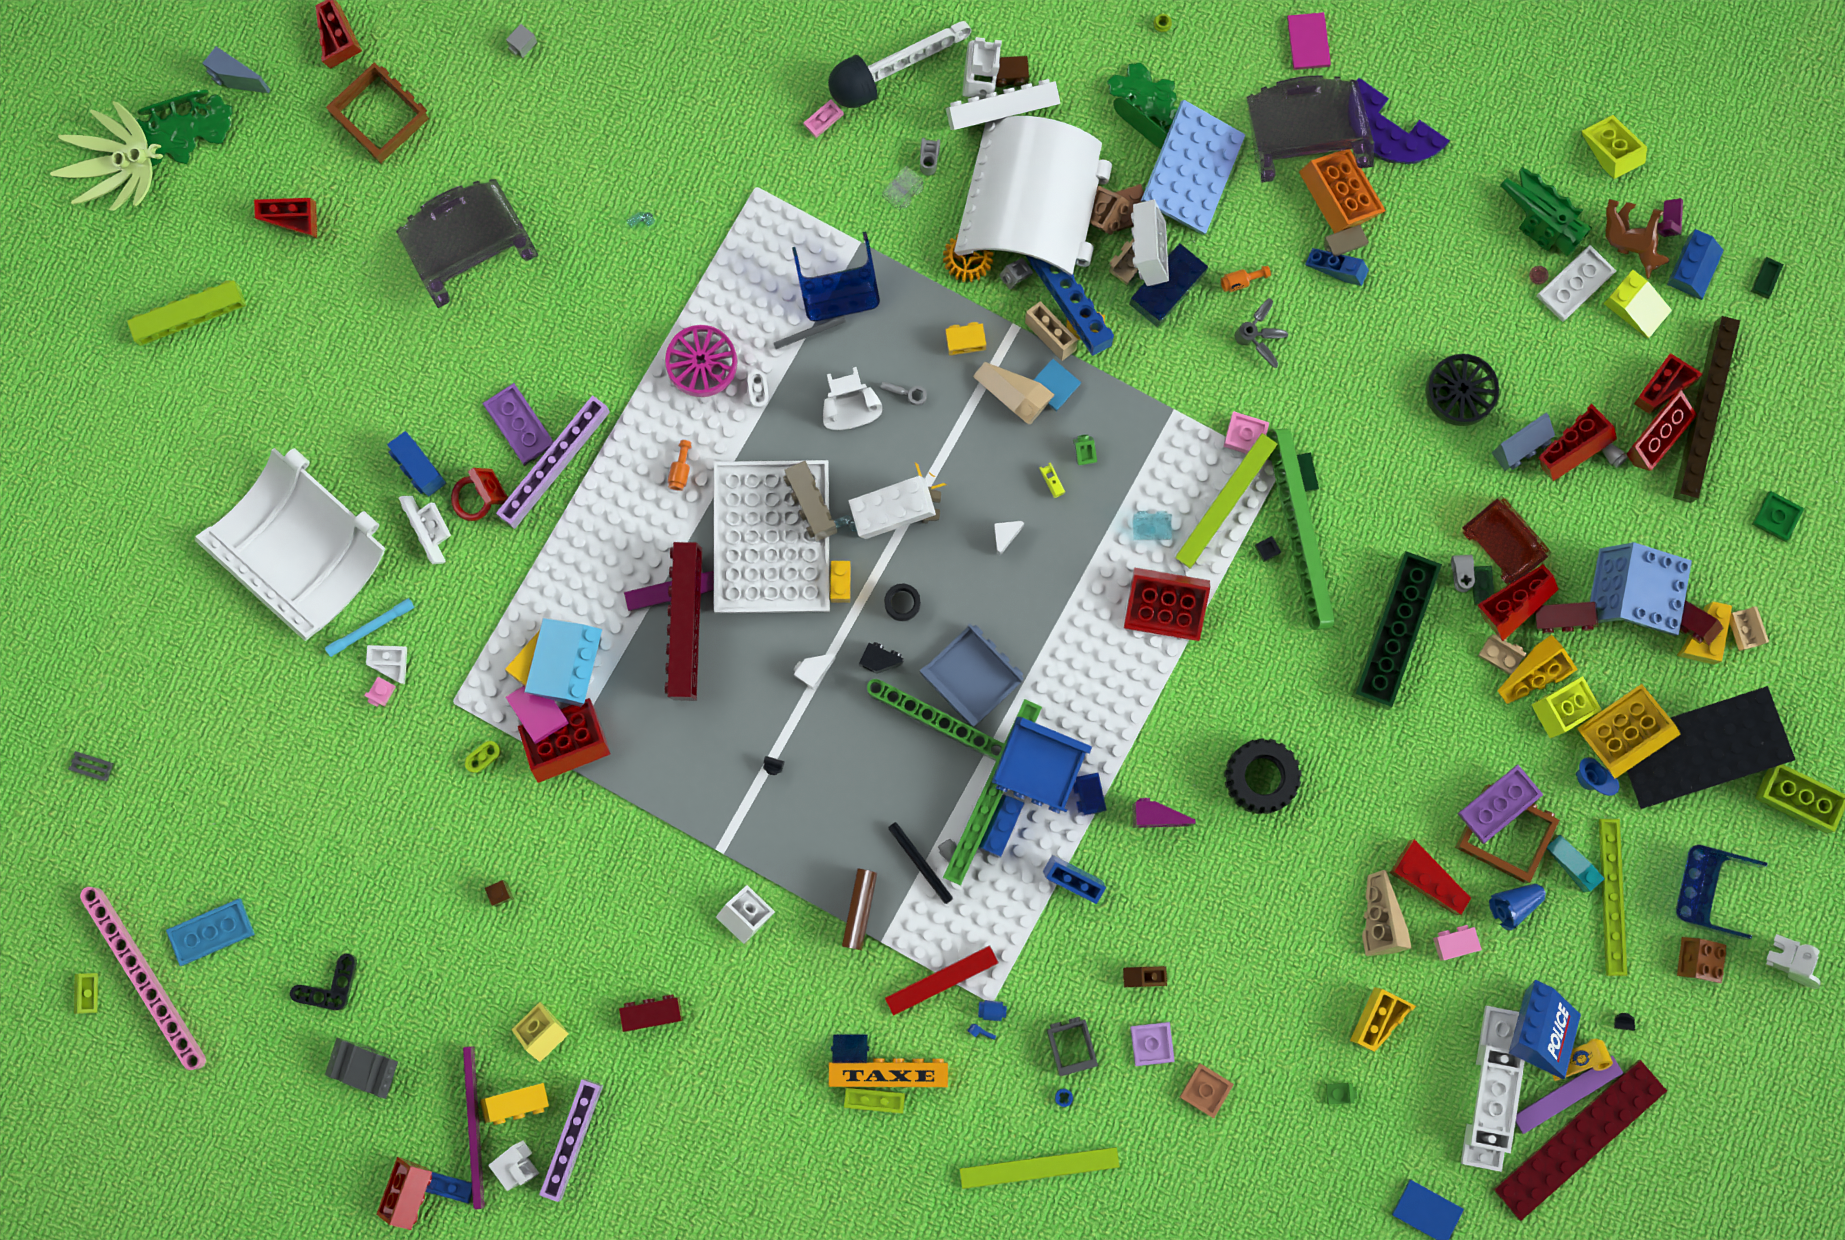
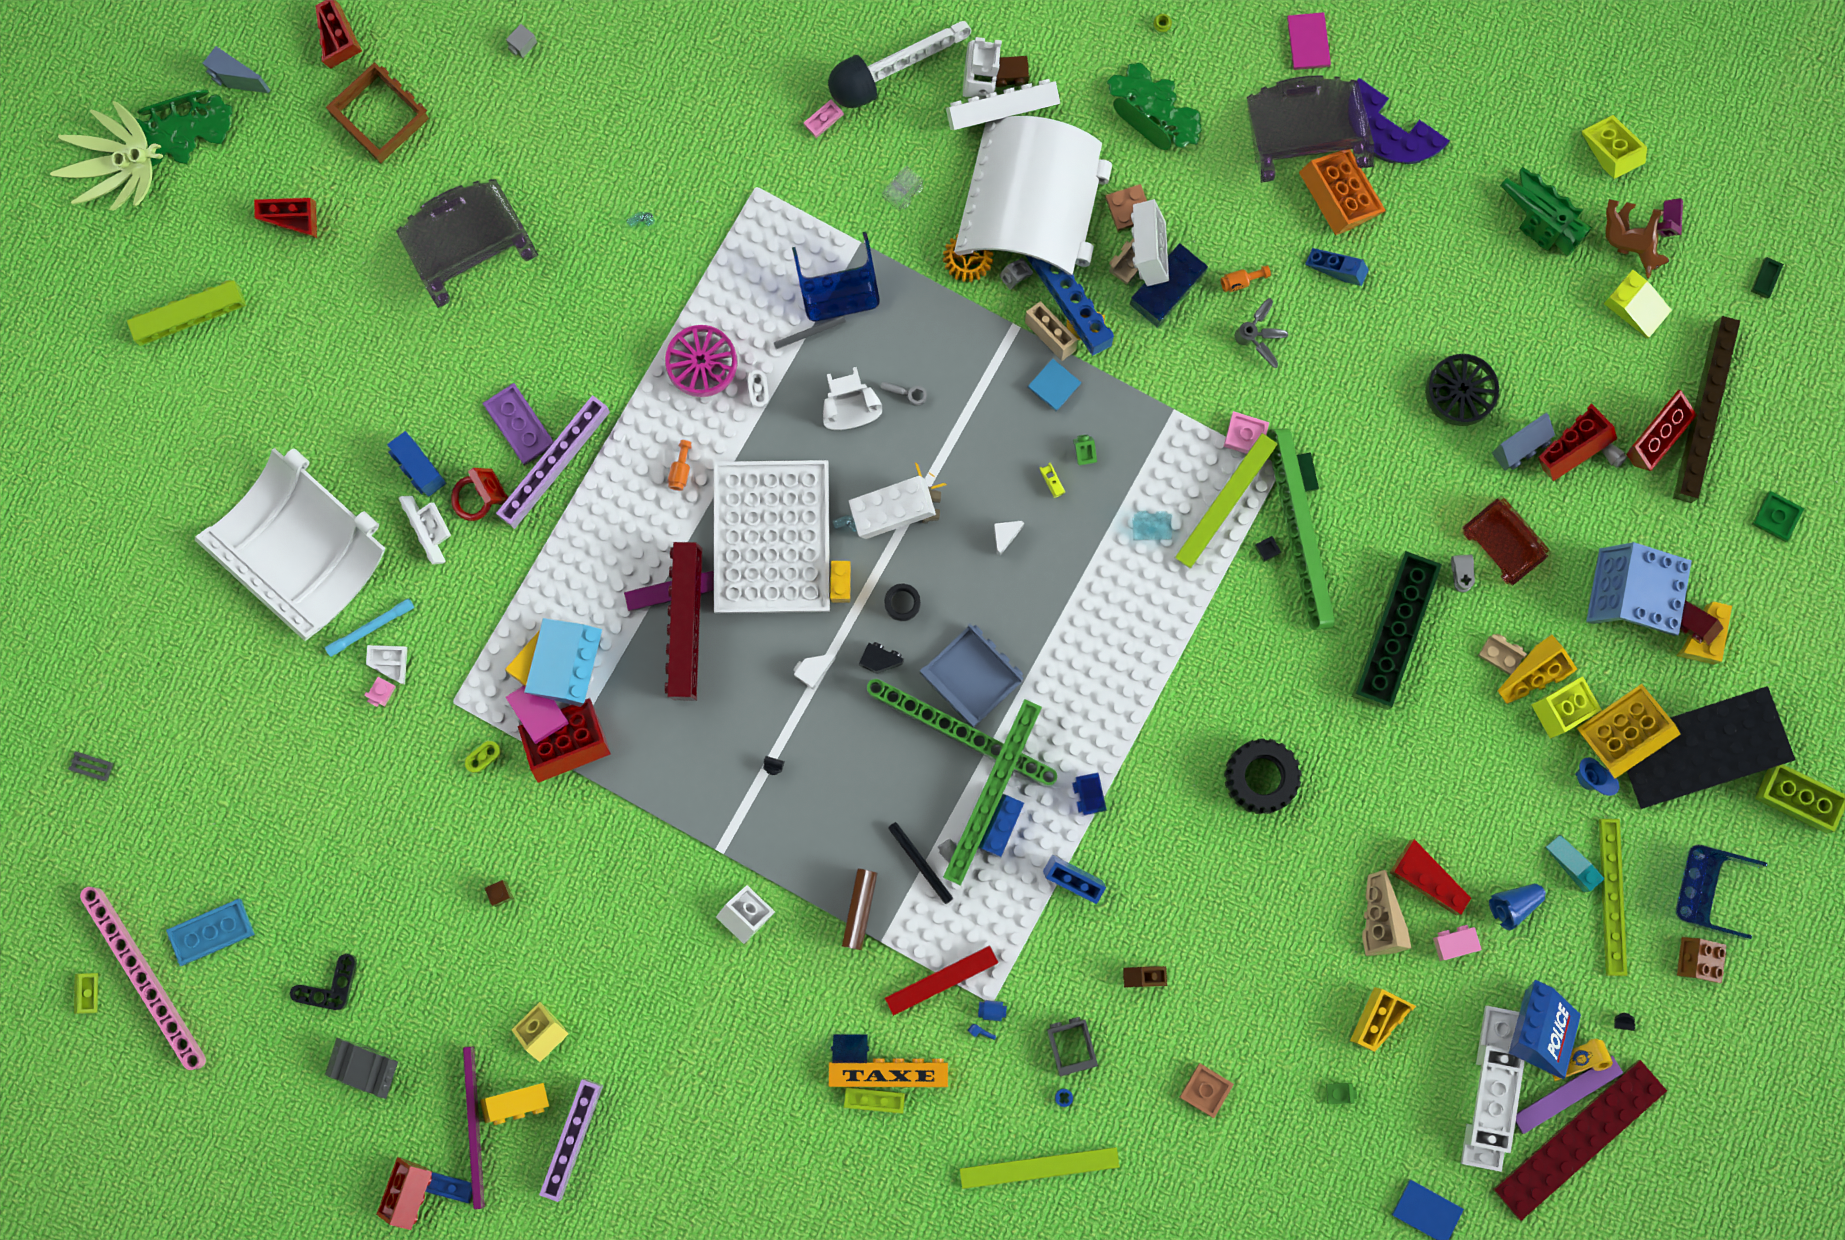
white plate [488,1141,539,1191] -> none
dark red brick [619,994,683,1032] -> none
dark tan wedge [783,461,837,542] -> none
light grey piece [920,138,940,176] -> none
yellow brick [945,322,986,356] -> none
tan wedge [973,362,1055,424] -> none
blue panel [991,717,1092,814] -> none
medium nougat plate [1089,186,1131,235] -> none
red slope [1124,567,1211,641] -> none
lavender tile [1130,1022,1175,1066] -> none
magenta slope [1132,798,1196,828] -> none
light blue plate [1141,100,1245,235] -> none
dark tan panel [1324,225,1369,257] -> none
dark orange window [1455,783,1560,884] -> none
medium lavender tile [1457,764,1543,844] -> none
clear green plate [1473,566,1494,605] -> none
red wedge [1477,564,1559,641] -> none
plate [1529,266,1549,285] -> none
white tile [1536,245,1616,322] -> none
dark red brick [1536,601,1599,634] -> none
red wedge [1634,353,1703,414] -> none
blue slope [1667,229,1724,300] -> none
tan bracket [1729,606,1769,651] -> none
white piece [1766,934,1821,989] -> none

